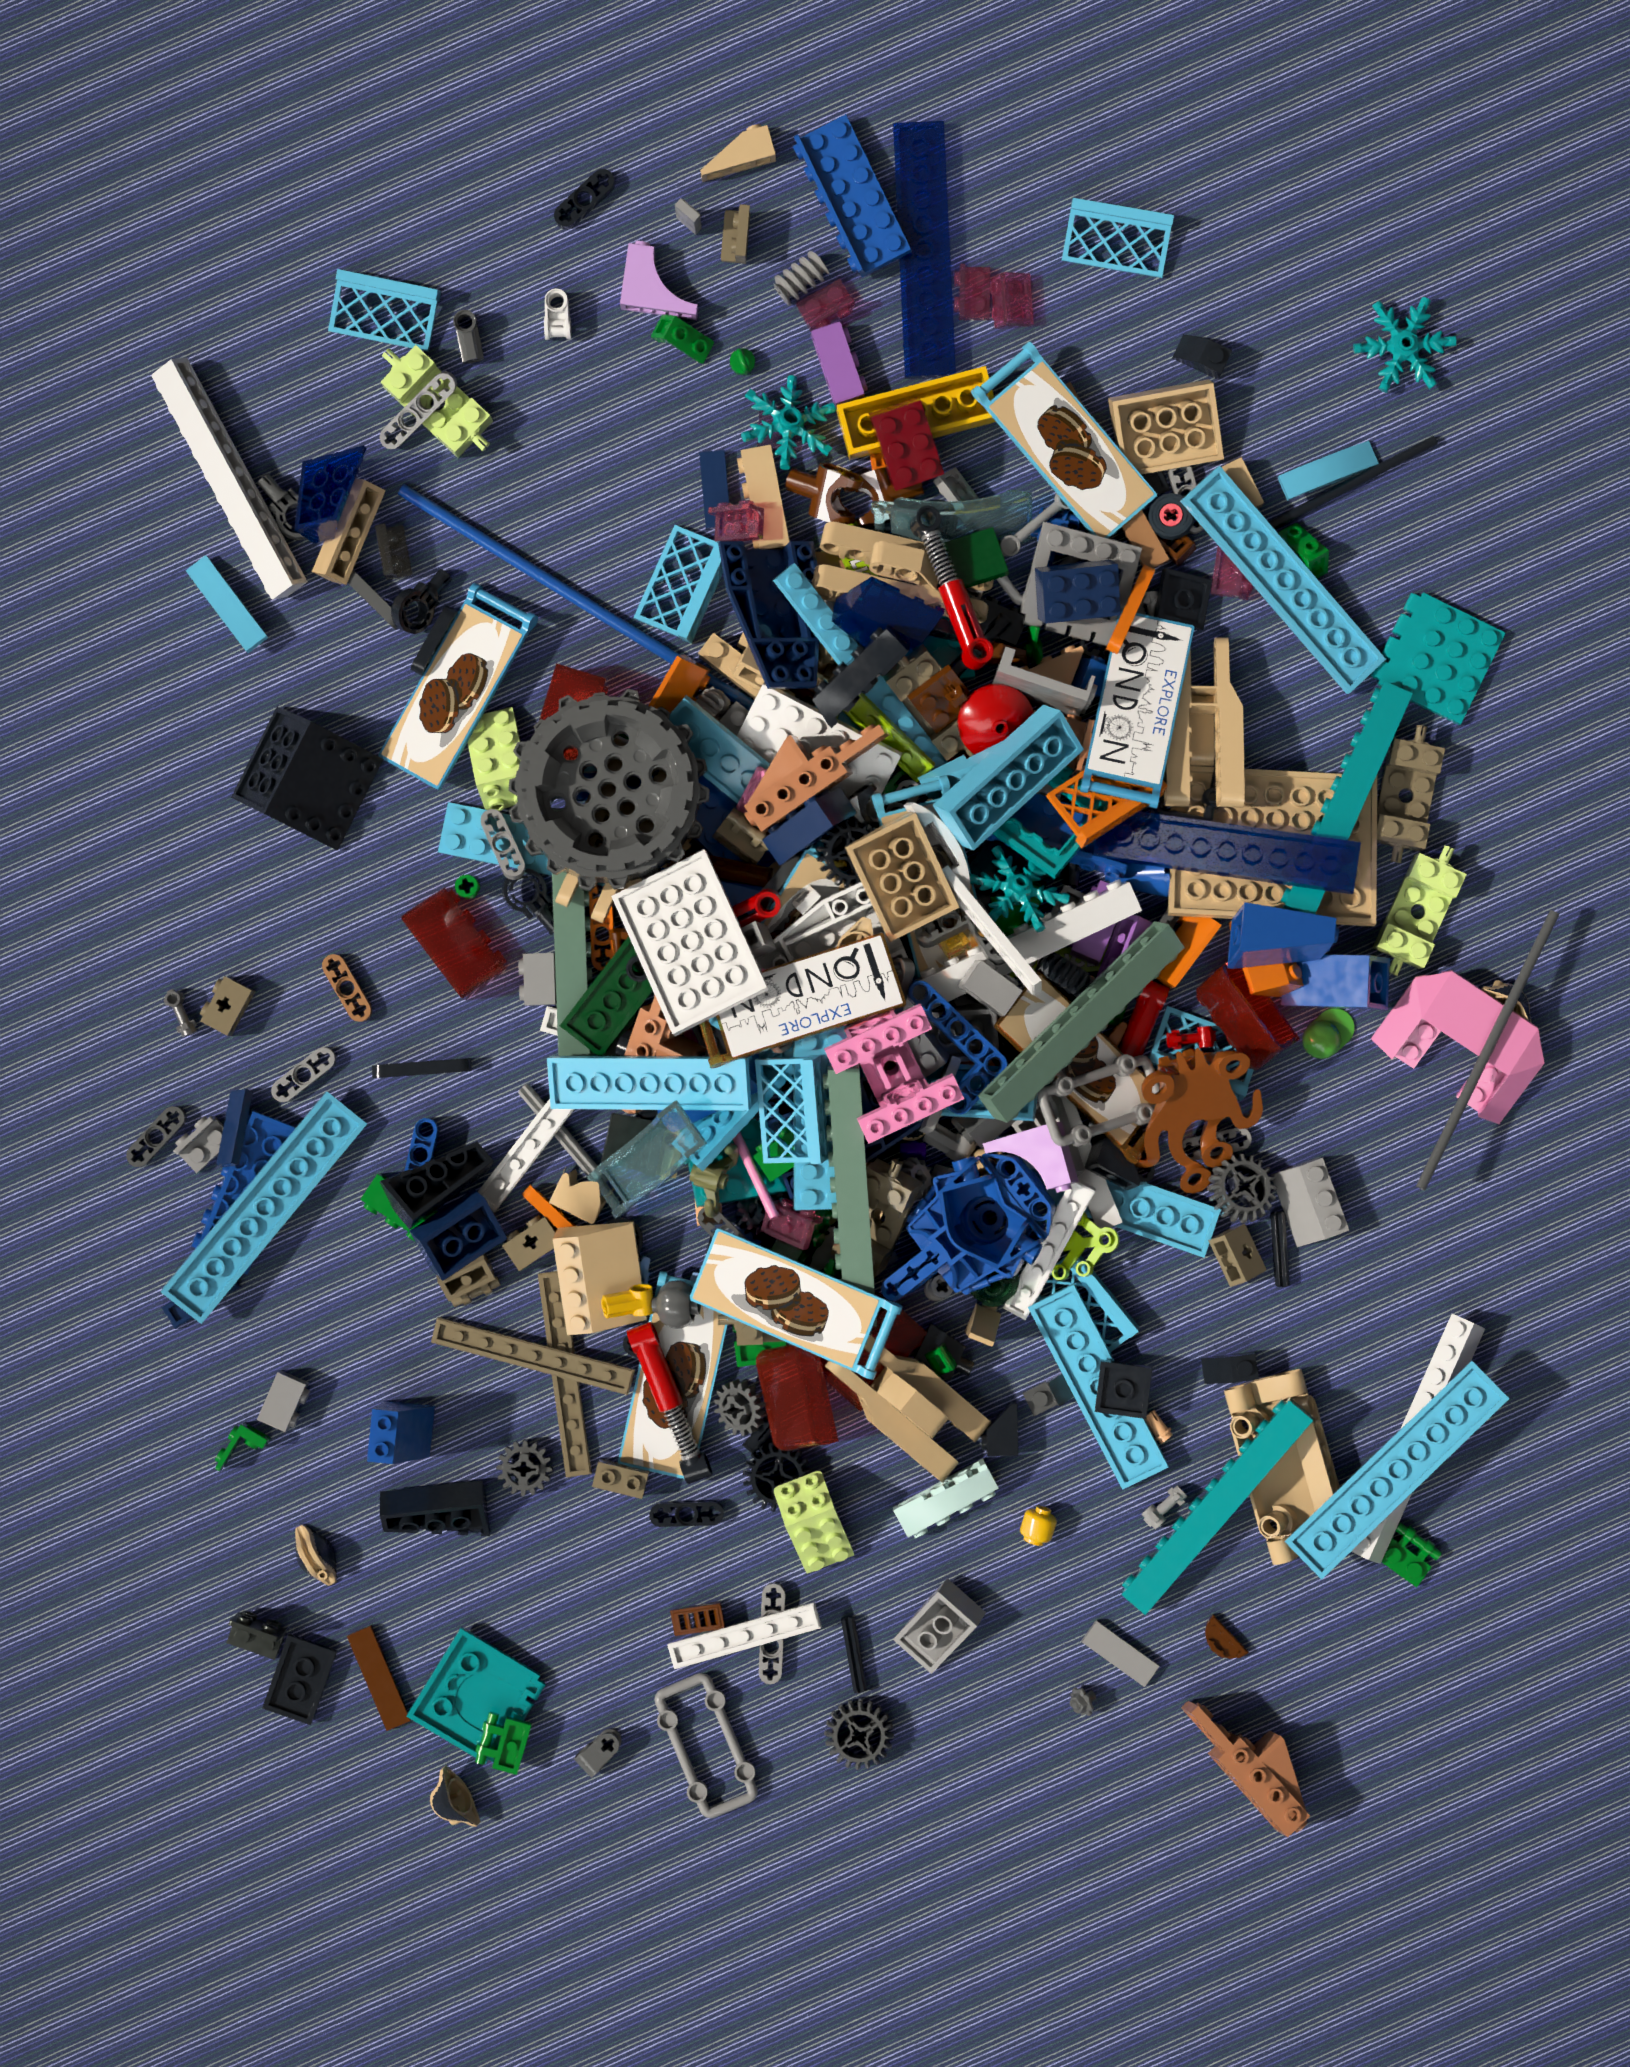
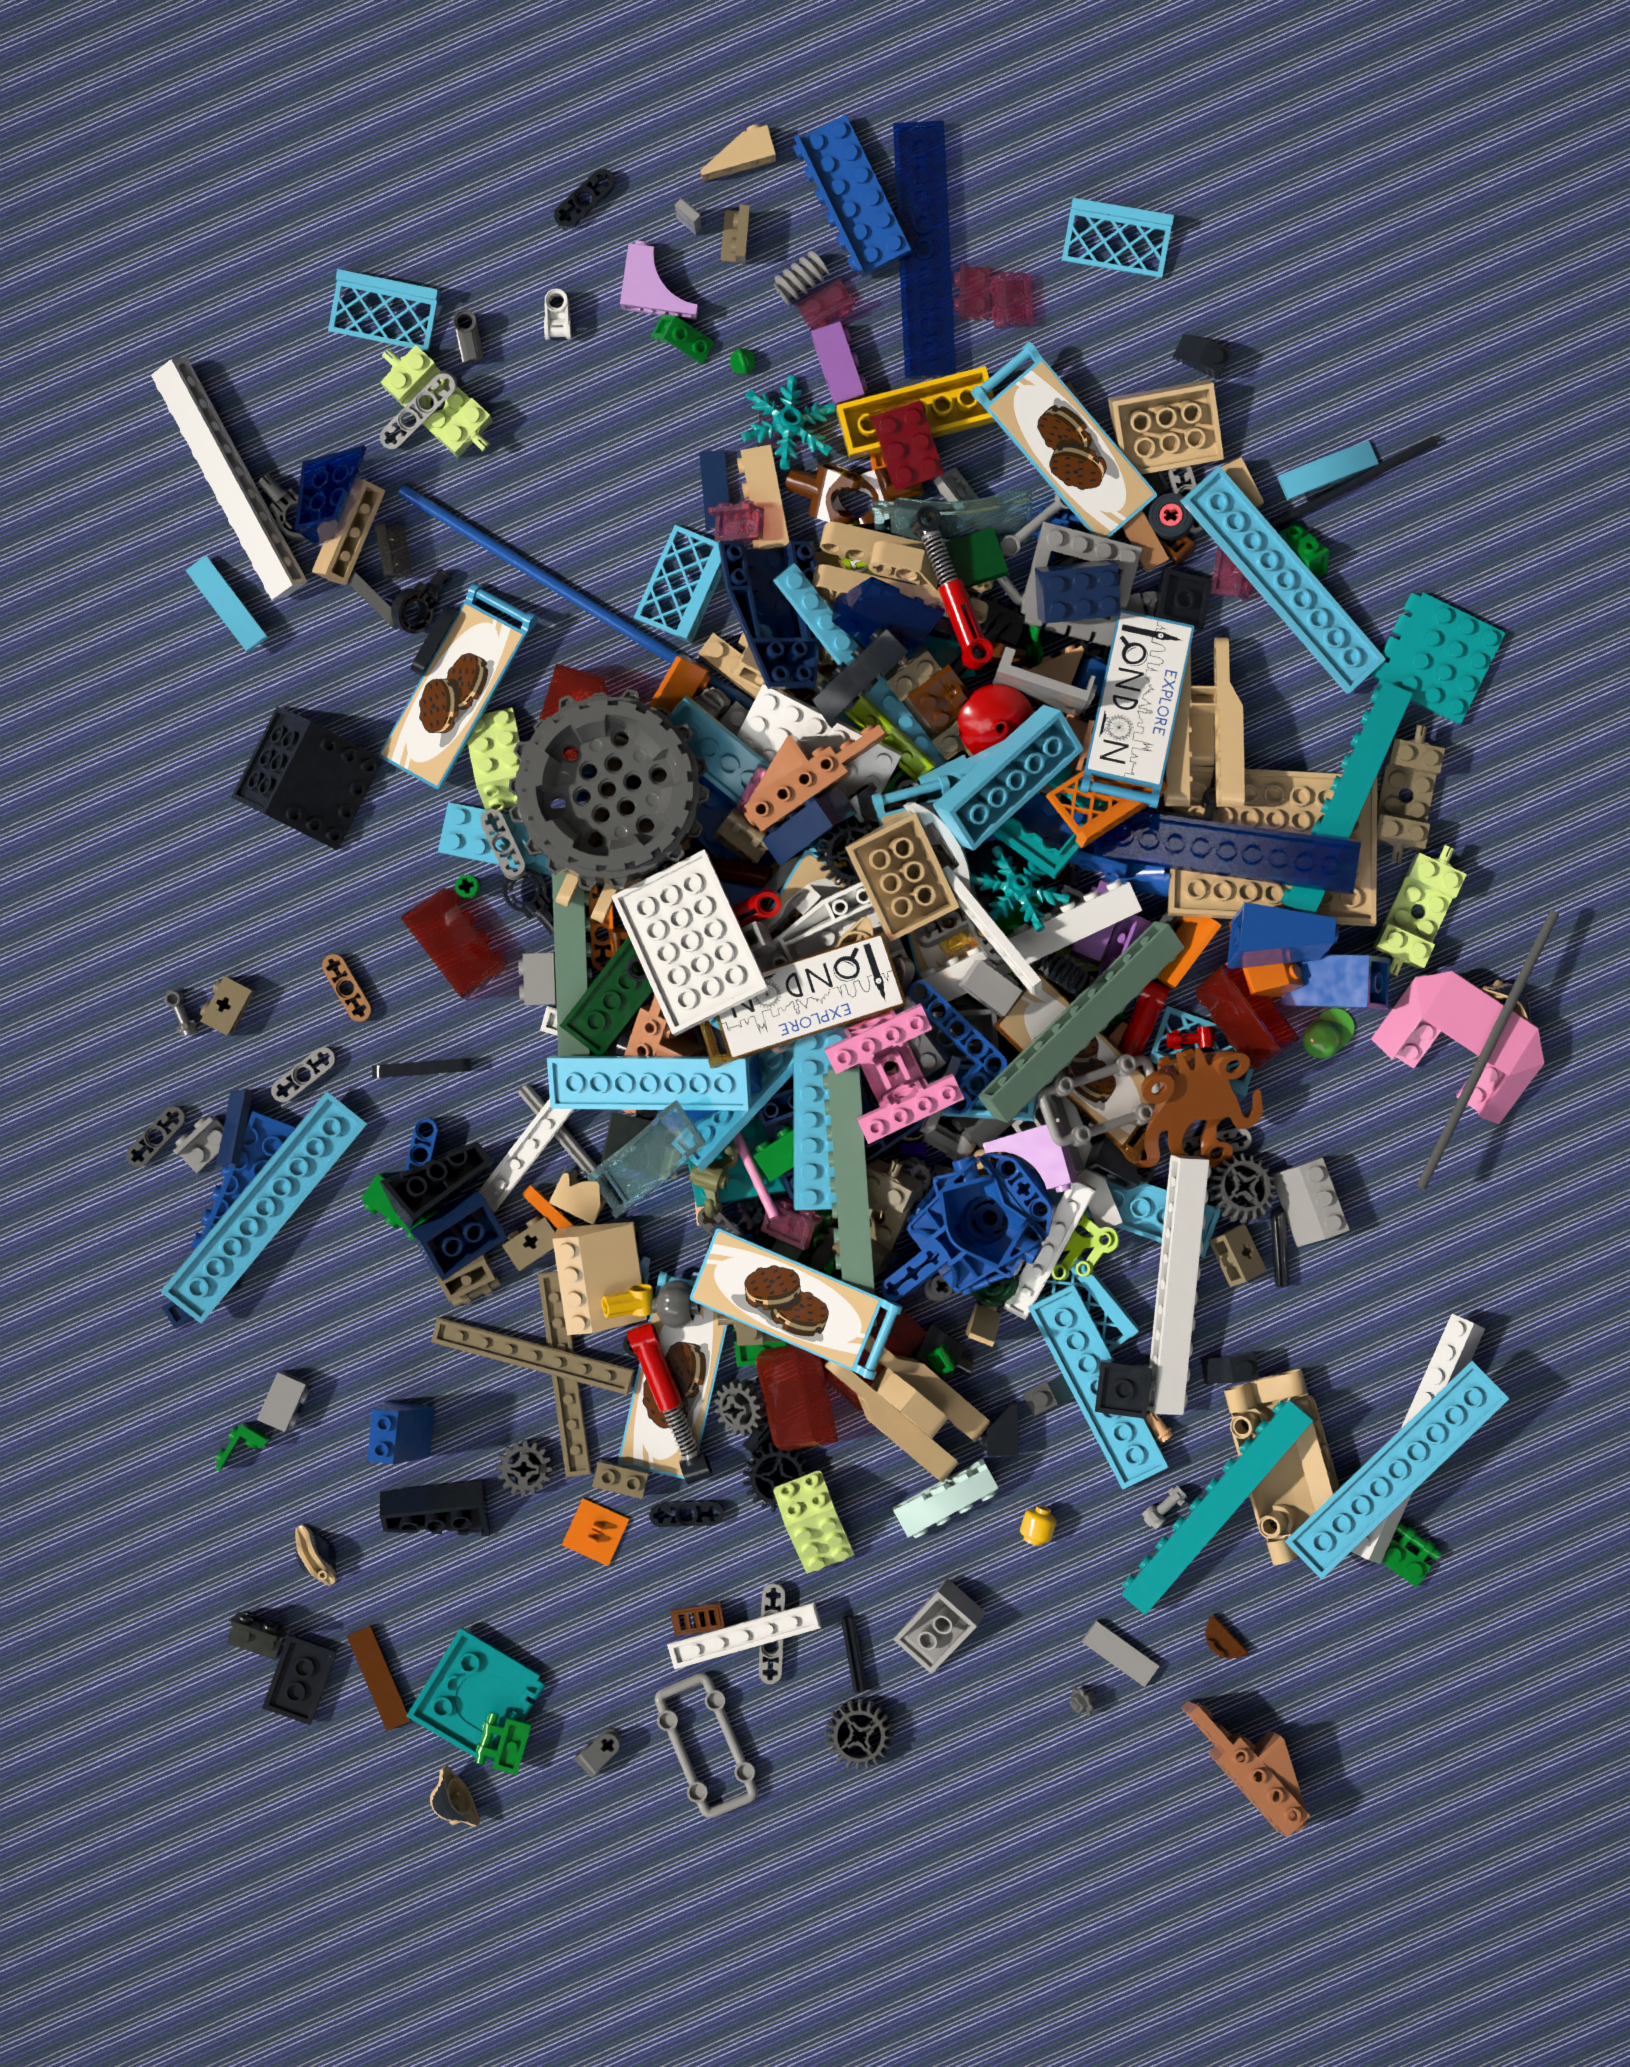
medium azure fence [755,1055,828,1164] -> none
orange beam [1106,564,1156,654] -> none
teal piece [1353,297,1456,393] -> none
none -> orange piece [562,1498,629,1566]
none -> white brick [1147,1155,1211,1415]

